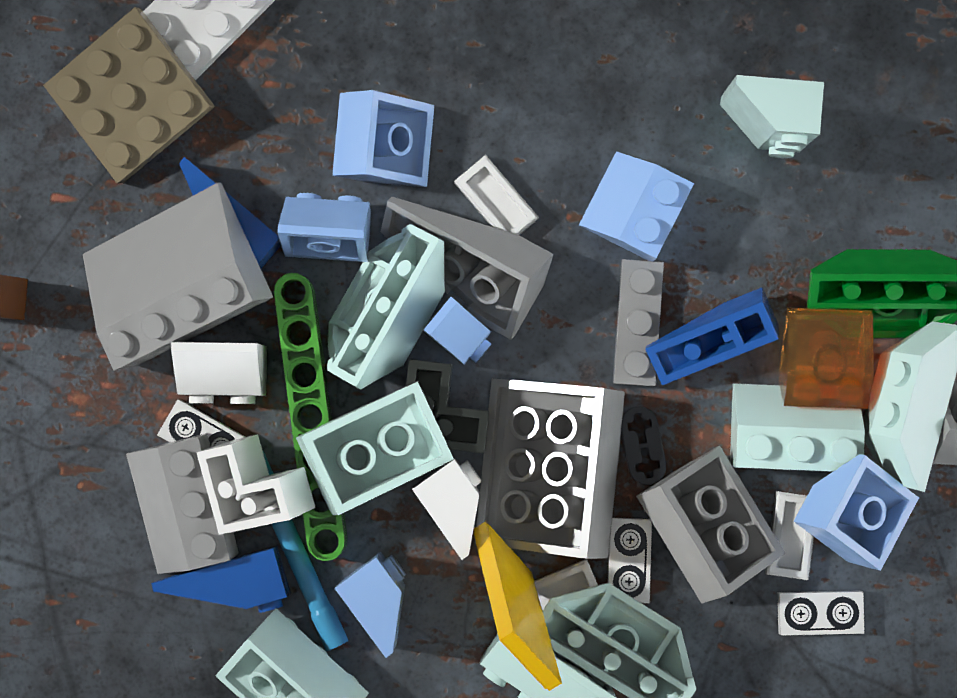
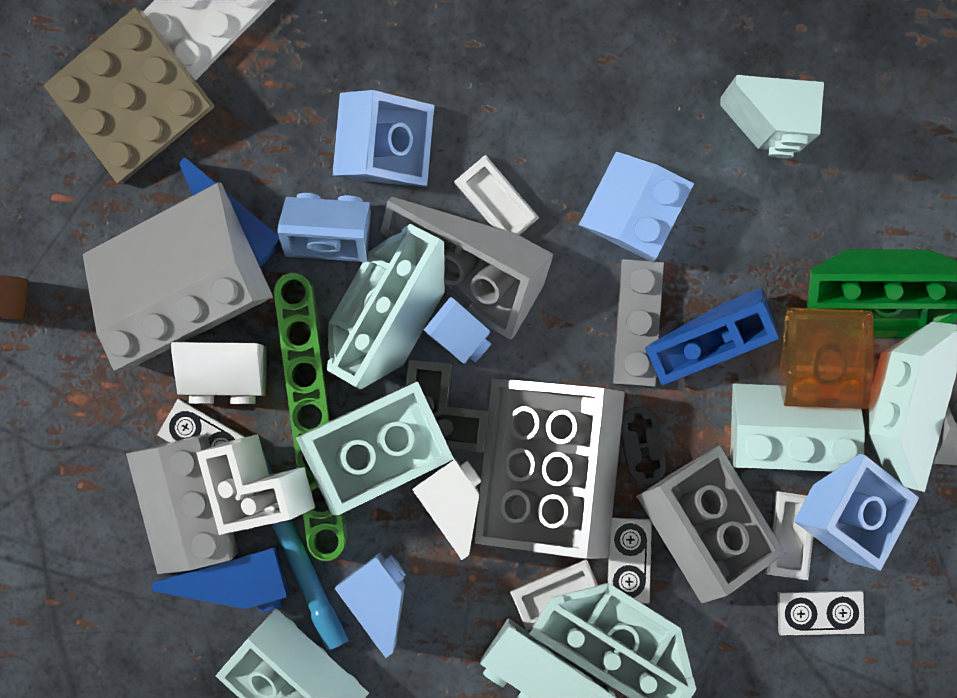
yellow tile [473,521,562,691] -> none

